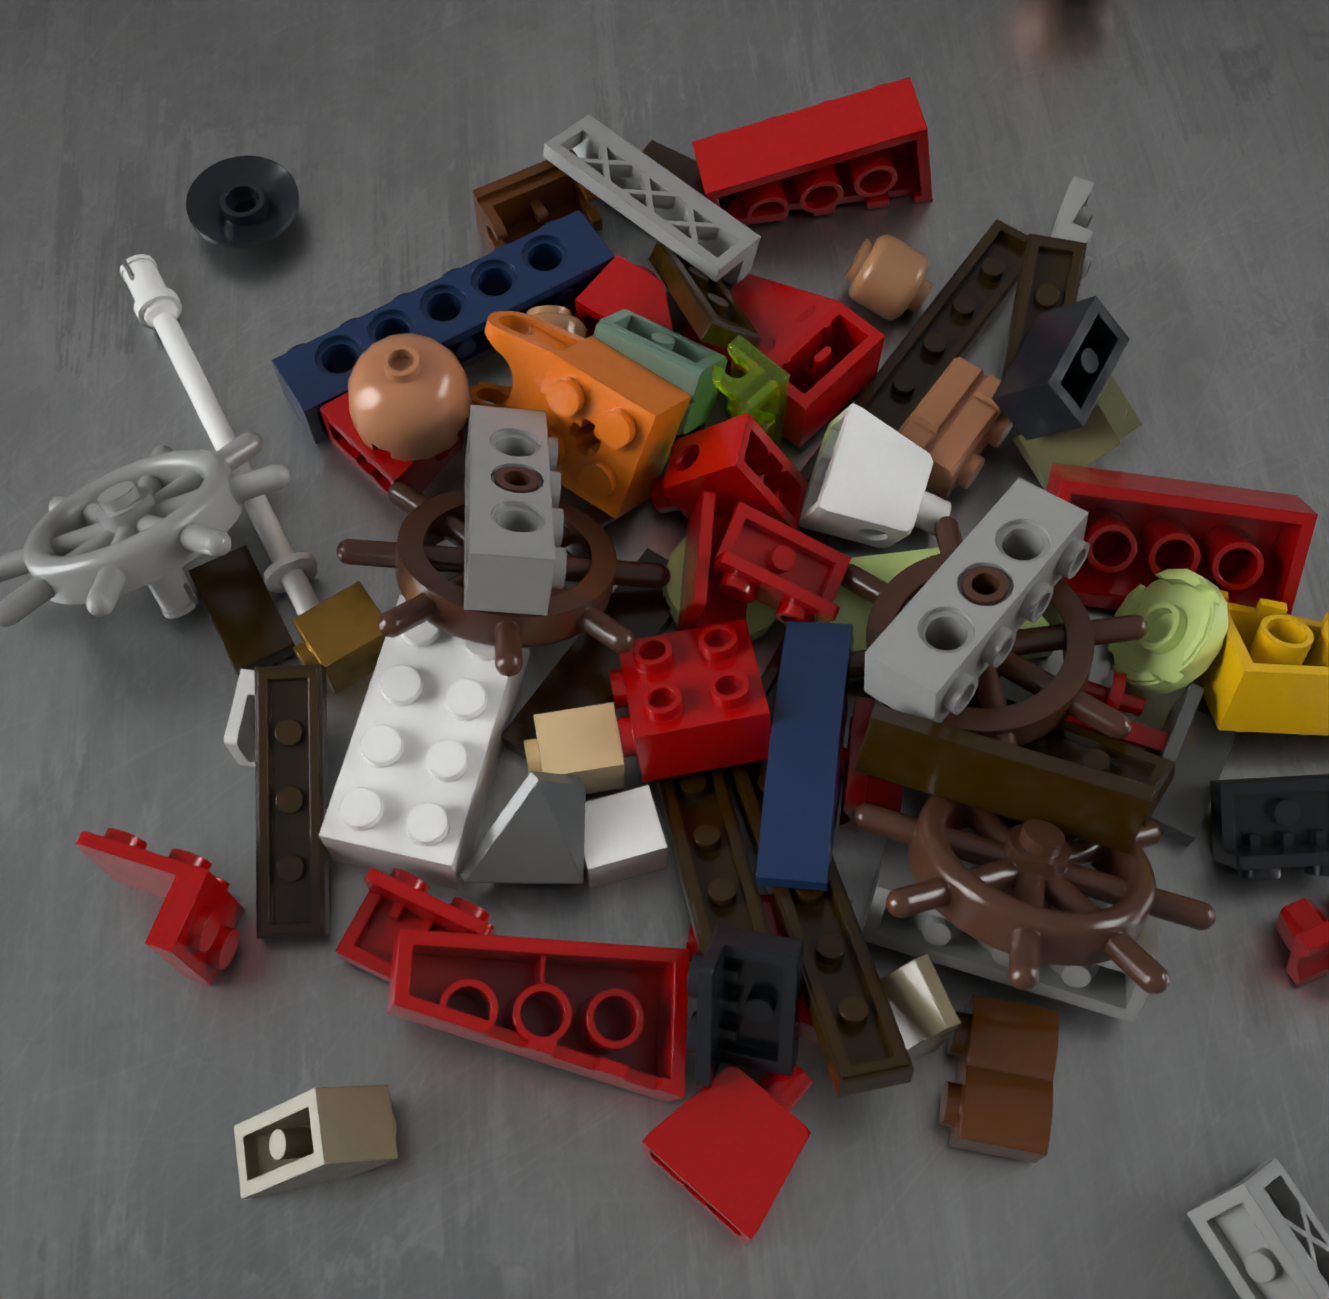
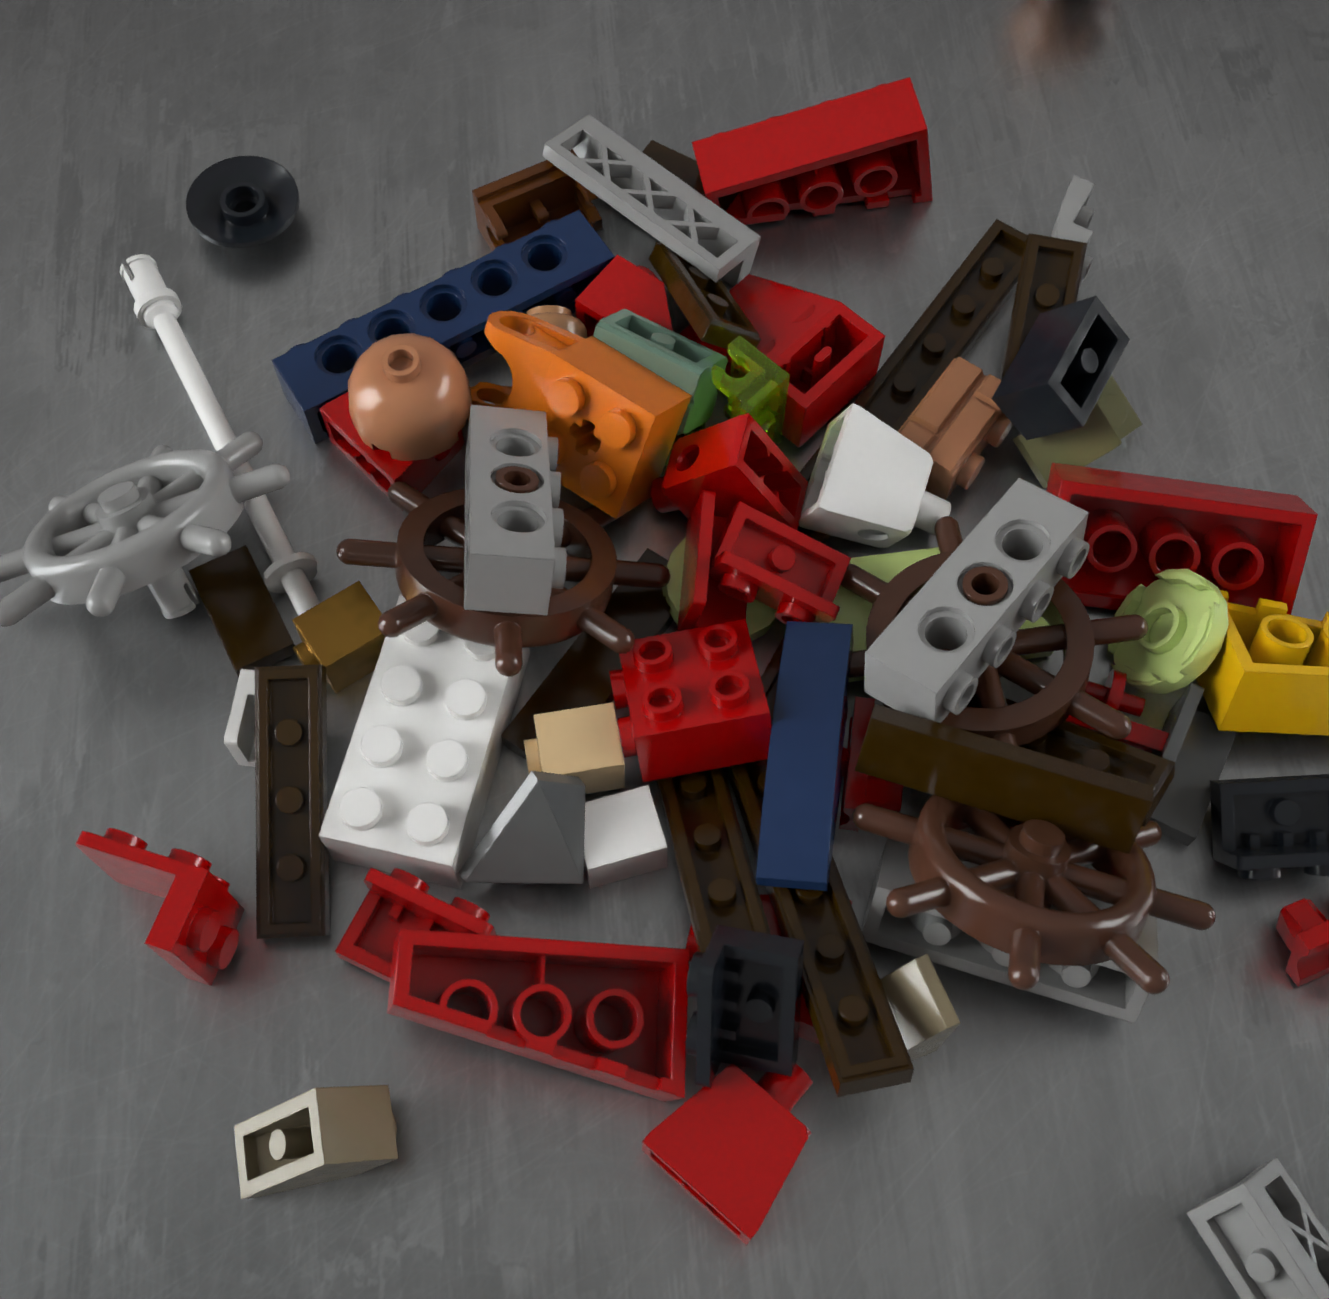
medium nougat head [844,234,933,321] -> none
reddish brown brick [939,994,1059,1163] -> none

